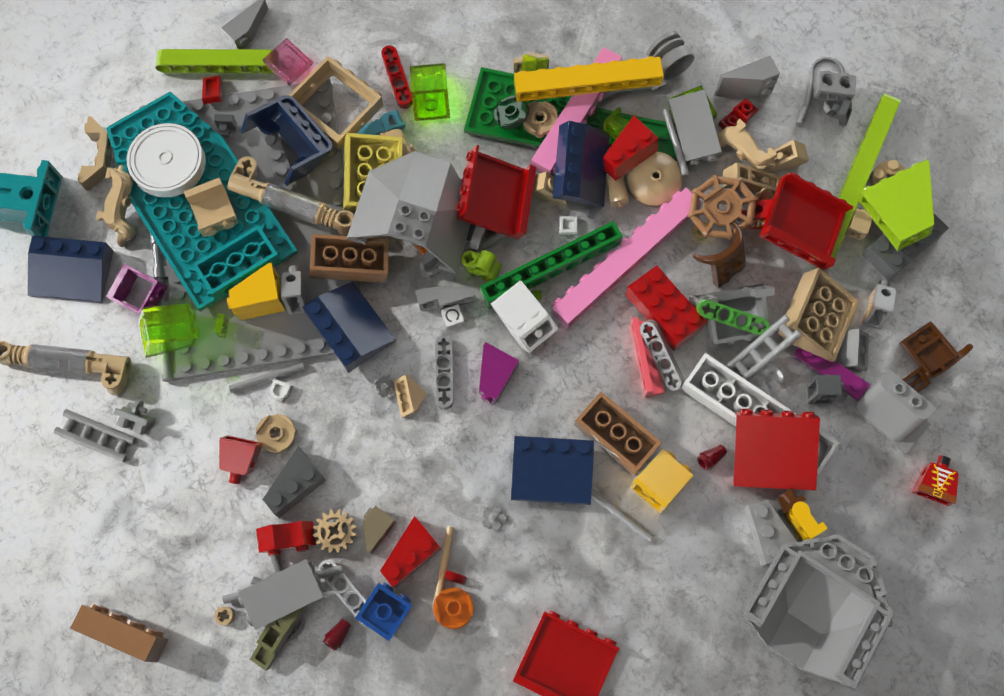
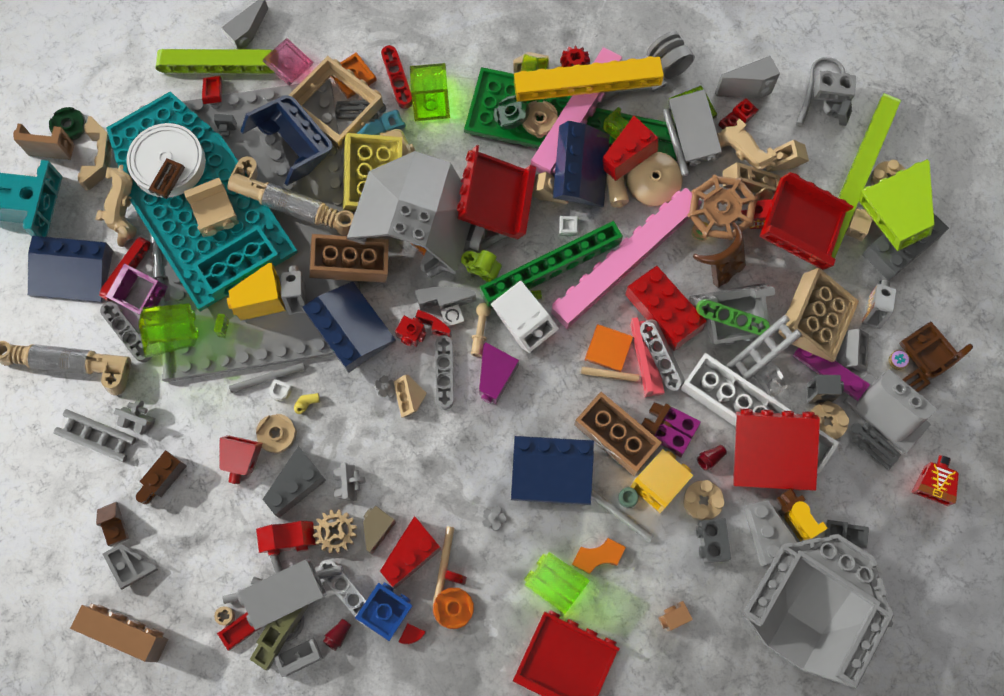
none -> medium nougat panel [13,123,75,160]
none -> dark green tile [49,107,86,141]
none -> reddish brown slope [96,502,129,547]
none -> red beam [99,237,151,302]
none -> light grey beam [100,302,152,363]
none -> light grey wing [102,544,158,590]
none -> reddish brown brick [136,450,187,505]
none -> reddish brown tile [148,158,185,199]
none -> red tile [217,612,262,651]
none -> light grey hinge [275,637,323,677]
none -> light yellow arm [294,393,320,414]
none -> orange tile [331,52,377,99]
none -> light grey hips [333,463,366,501]
none -> dark grey piece [336,100,387,120]
none -> red brick [395,315,427,347]
none -> red tile [399,623,426,644]
none -> red slope [415,310,452,338]
none -> tan pin [471,303,491,357]
none -> clear neon green slope [524,552,590,616]
none -> red gear [560,45,590,67]
none -> orange tile [572,538,626,574]
none -> tan bar [581,367,639,382]
none -> orange tile [585,324,633,372]
none -> sand green tile [618,487,639,508]
none -> magenta hips [641,402,701,458]
none -> medium nougat brick [658,601,693,632]
none -> tan plate [683,480,725,520]
none -> dark grey brick [696,518,731,563]
none -> tan plate [810,401,849,440]
none -> dark grey slope [825,520,869,548]
none -> dark grey piece [851,423,901,470]
none -> tile [888,350,910,370]

